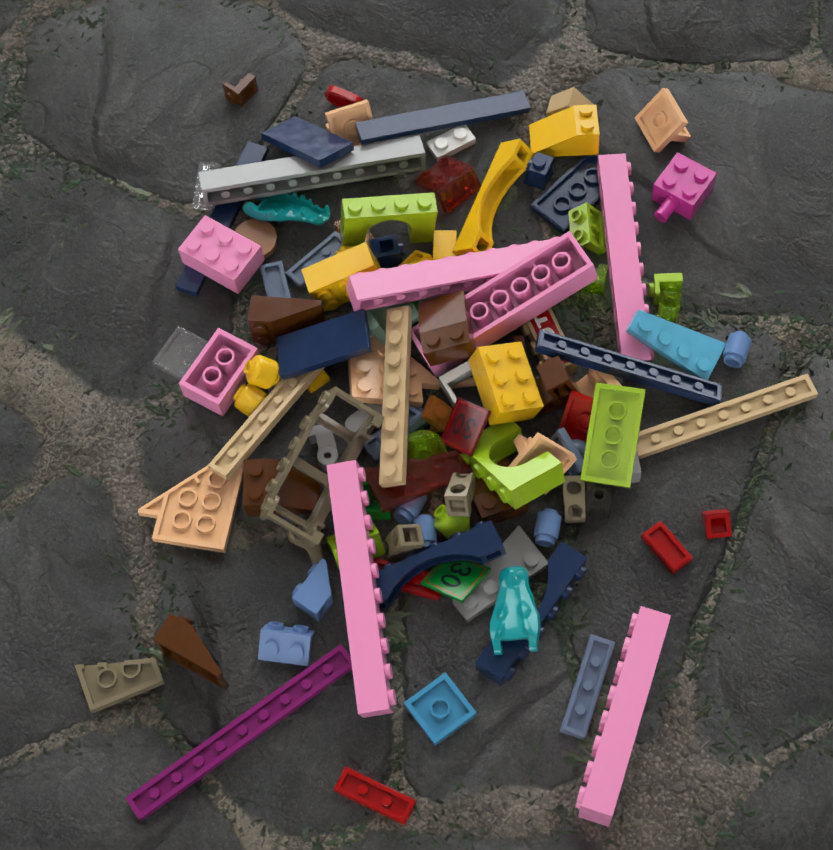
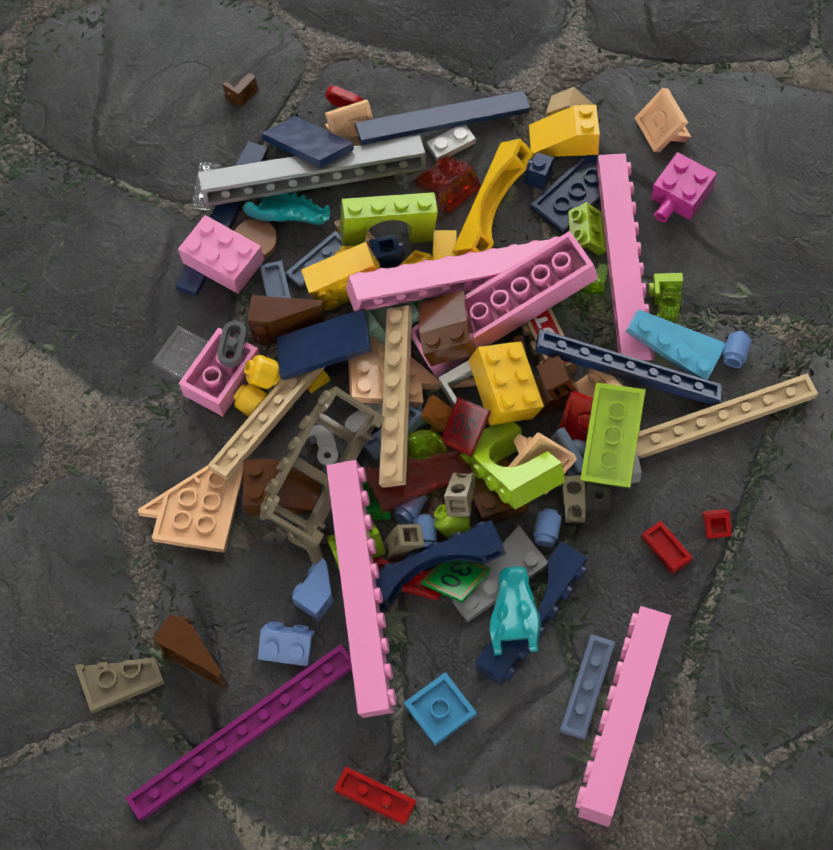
none -> dark grey plate [217,321,247,367]

